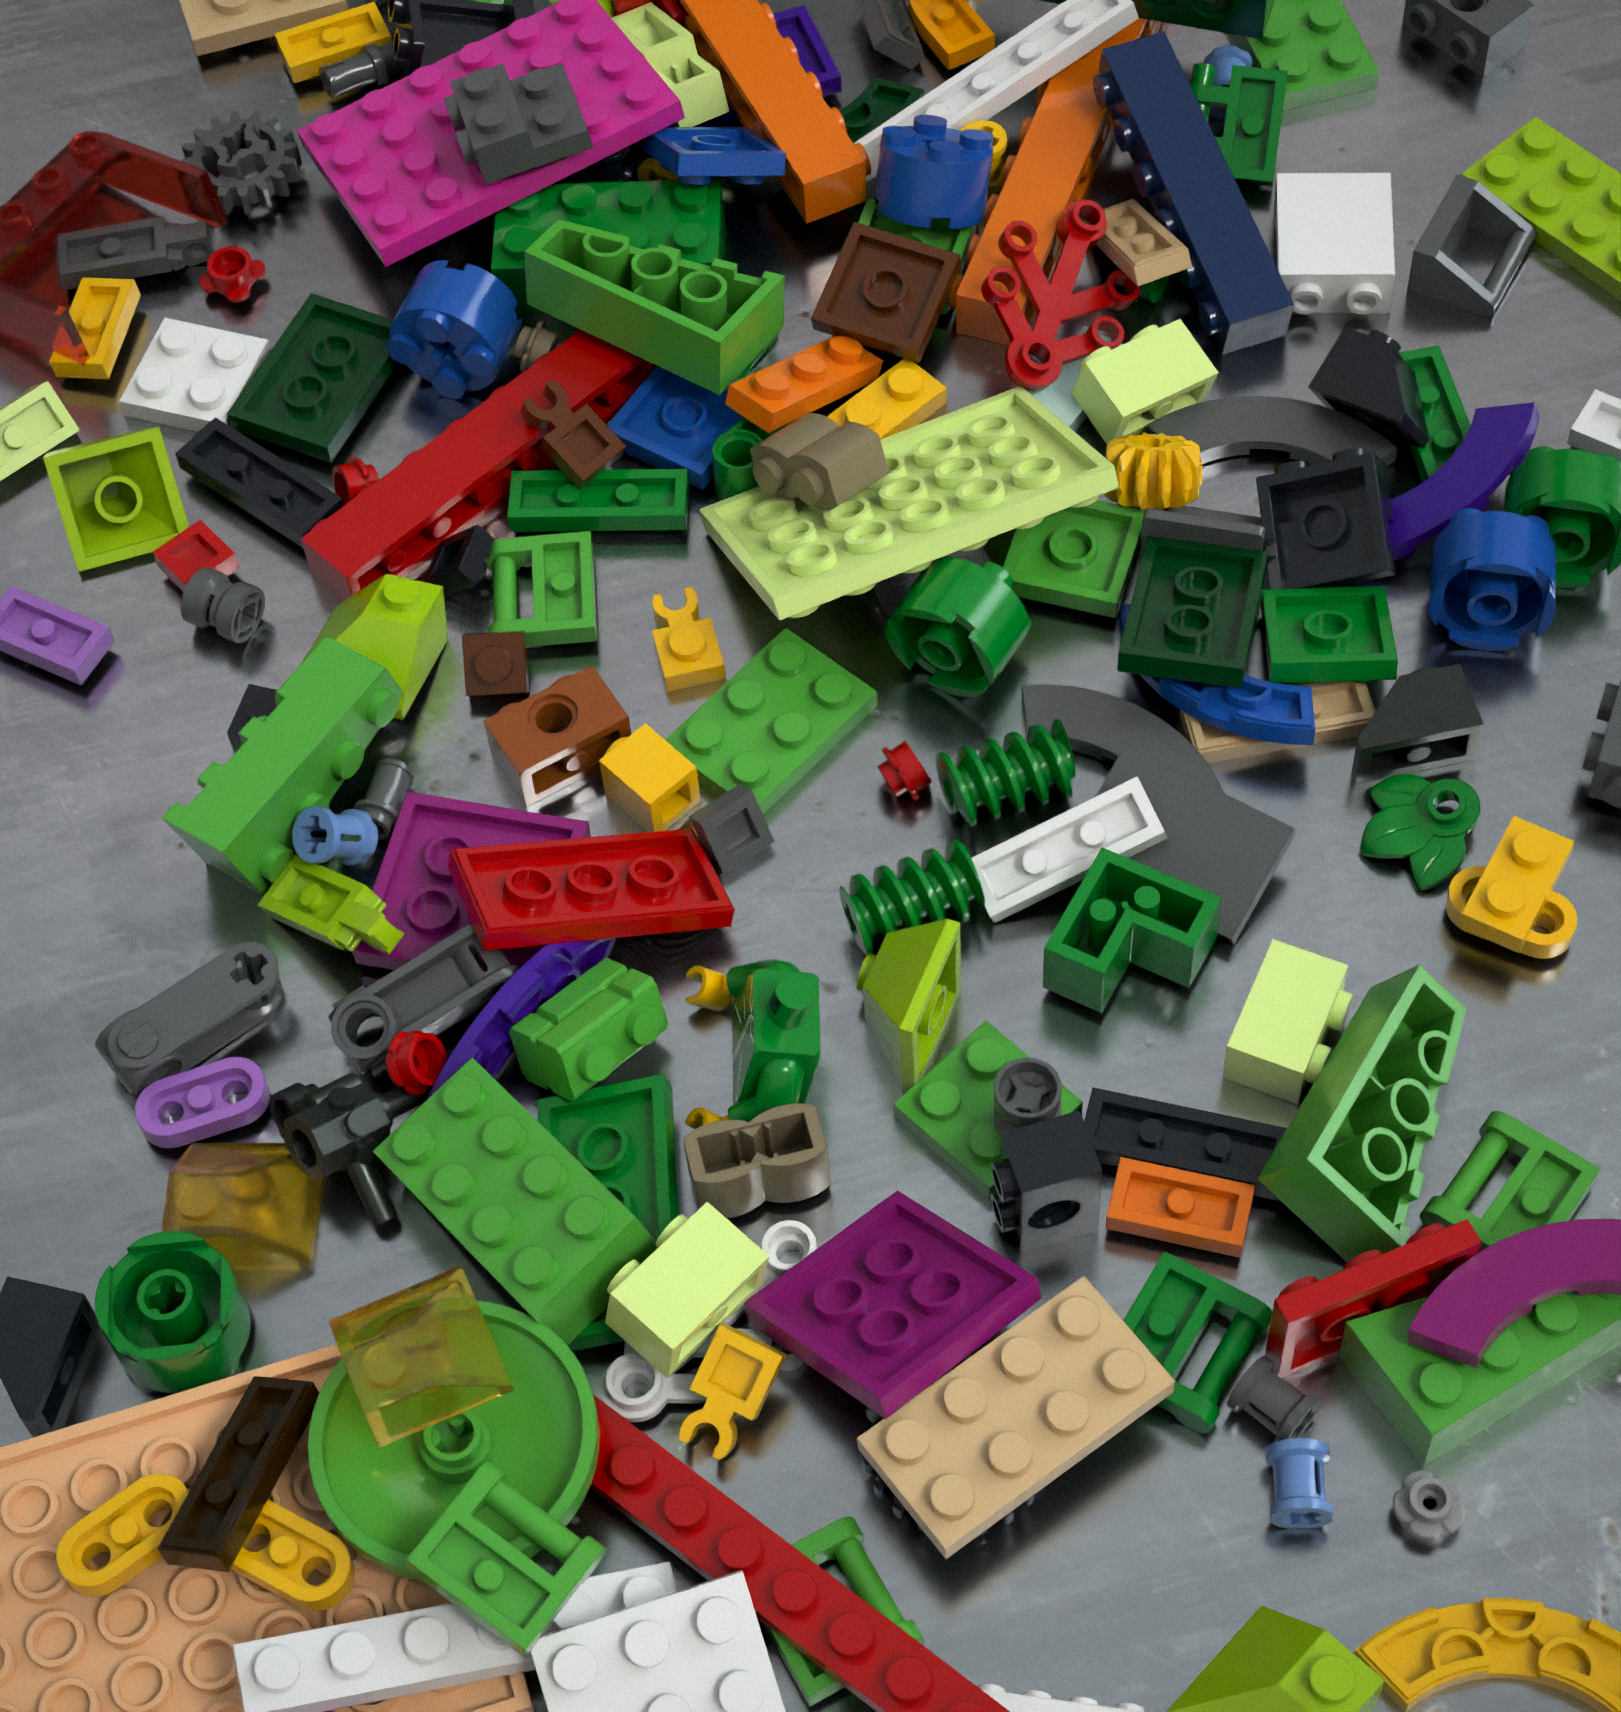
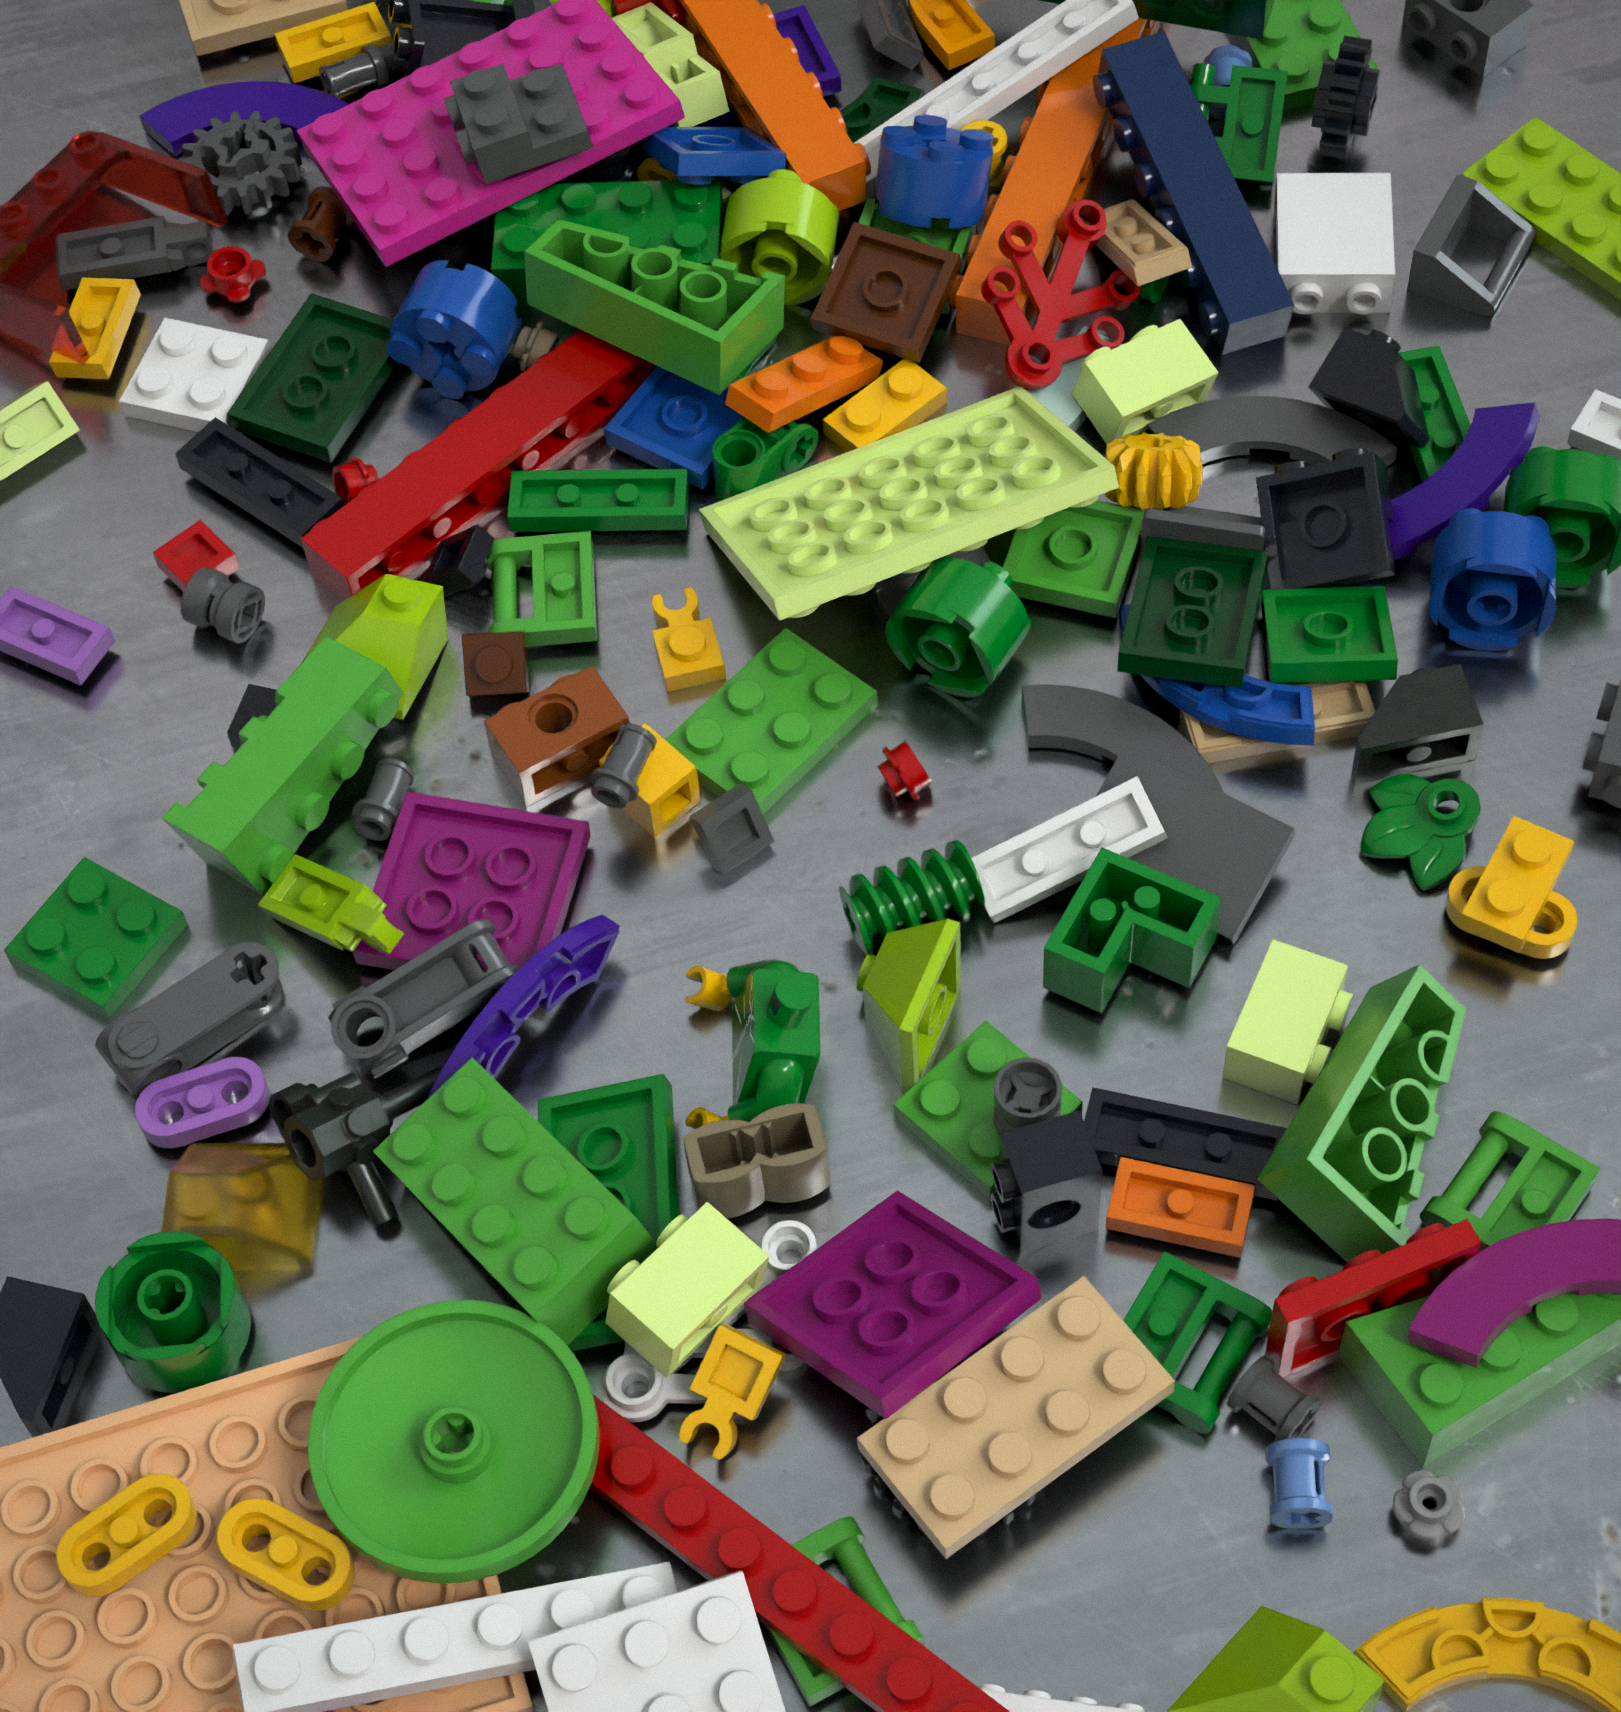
lime slope [43,426,189,572] -> none
dark brown tile [158,1376,319,1572] -> none
medium blue bush [292,806,378,866] -> none
clear yellow slope [329,1265,514,1448] -> none
red plate [386,1030,447,1095] -> none
bright green plate [406,1460,607,1658] -> none
red tile [448,828,735,951] -> none
bright green brick [509,957,669,1102] -> none
reddish brown plate [520,380,626,490] -> none
dark tan brick [750,413,889,510] -> none
green piece [936,719,1076,828] -> none
none -> green plate [4,857,188,1019]
none -> dark purple tile [139,81,349,156]
none -> reddish brown bush [287,187,354,262]
none -> dark grey pin [590,723,657,809]
none -> lime brick [720,169,839,305]
none -> black gear [1311,35,1380,161]

